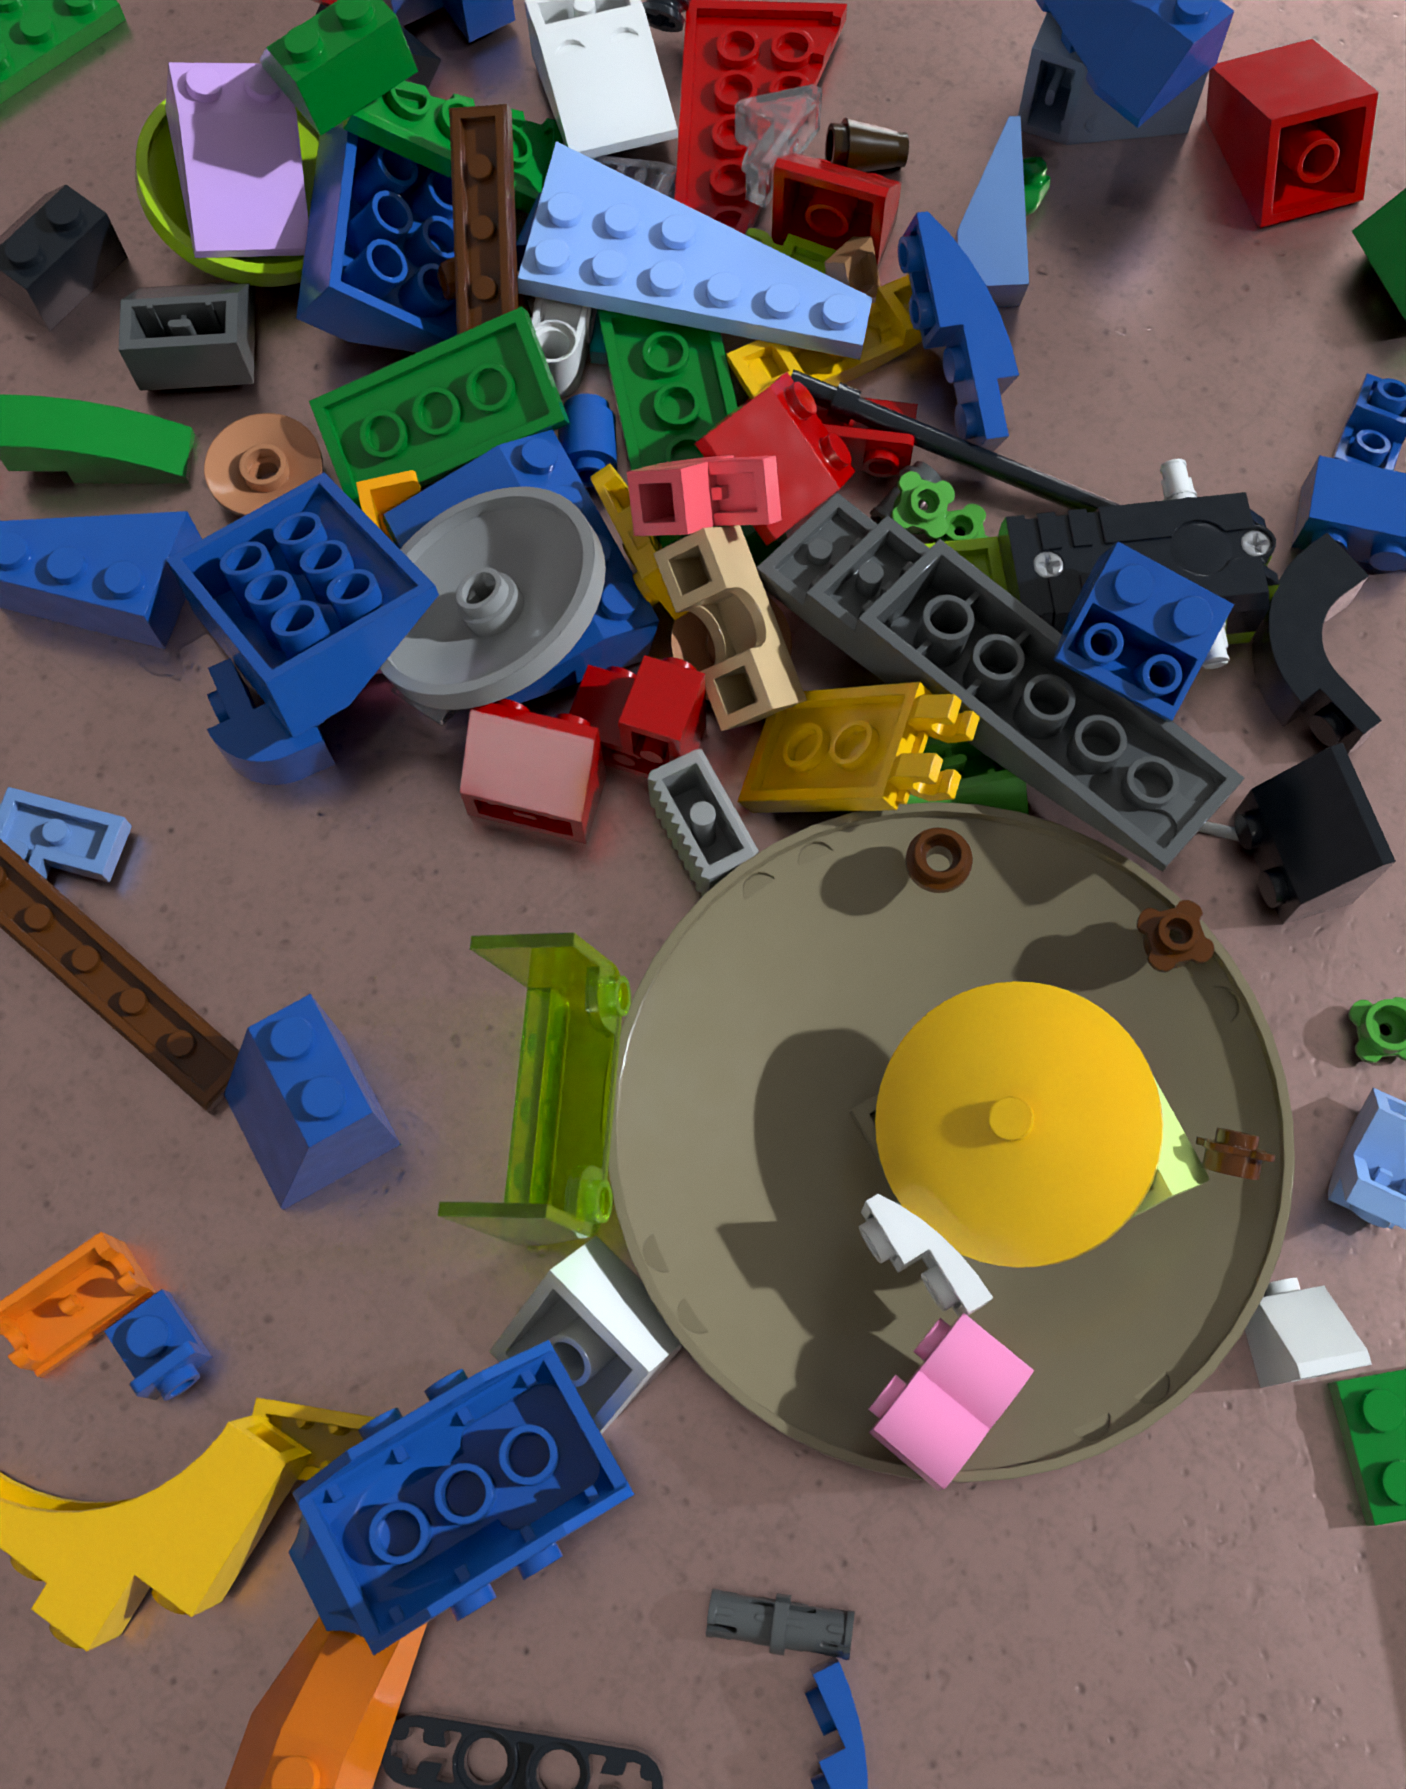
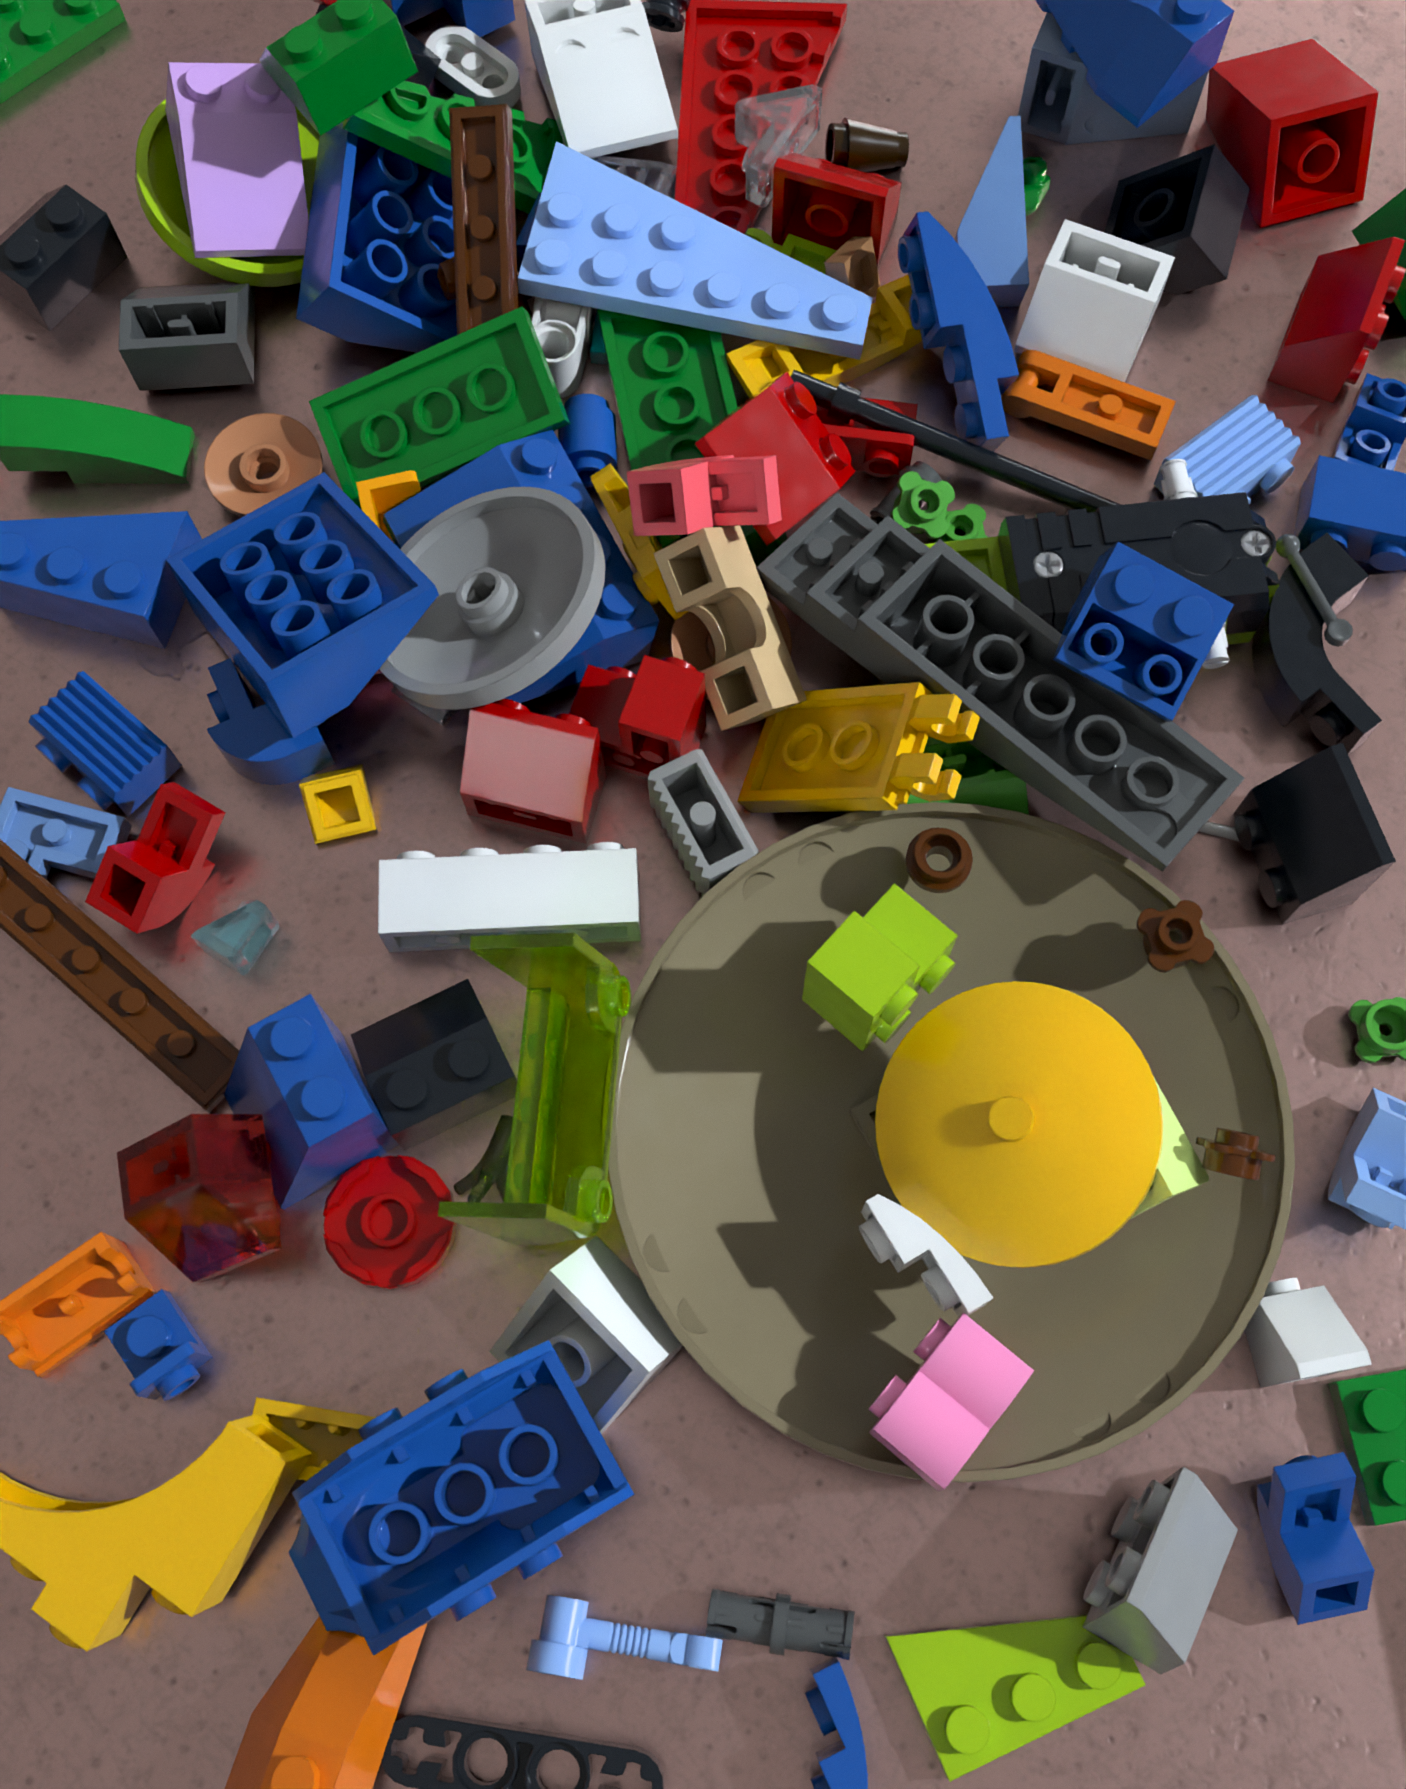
none -> blue brick [29,671,182,817]
none -> red brick [85,782,226,934]
none -> clear red slope [117,1114,282,1282]
none -> clear light blue slope [191,900,280,976]
none -> yellow slope [299,764,377,844]
none -> red tile [323,1155,458,1290]
none -> black slope [351,979,523,1151]
none -> white brick [378,842,641,952]
none -> white plate [425,25,521,108]
none -> clear smoke bar [453,1115,525,1206]
none -> light blue brick [526,1595,723,1680]
none -> lime brick [802,883,958,1052]
none -> lime wing [884,1614,1146,1782]
none -> orange plate [1001,350,1176,460]
none -> white slope [1014,219,1175,382]
none -> light grey slope [1083,1467,1238,1674]
none -> black slope [1104,144,1250,295]
none -> light blue brick [1154,395,1301,504]
none -> blue brick [1257,1452,1375,1625]
none -> red slope [1267,236,1406,403]
none -> dark grey hinge [1275,534,1353,647]

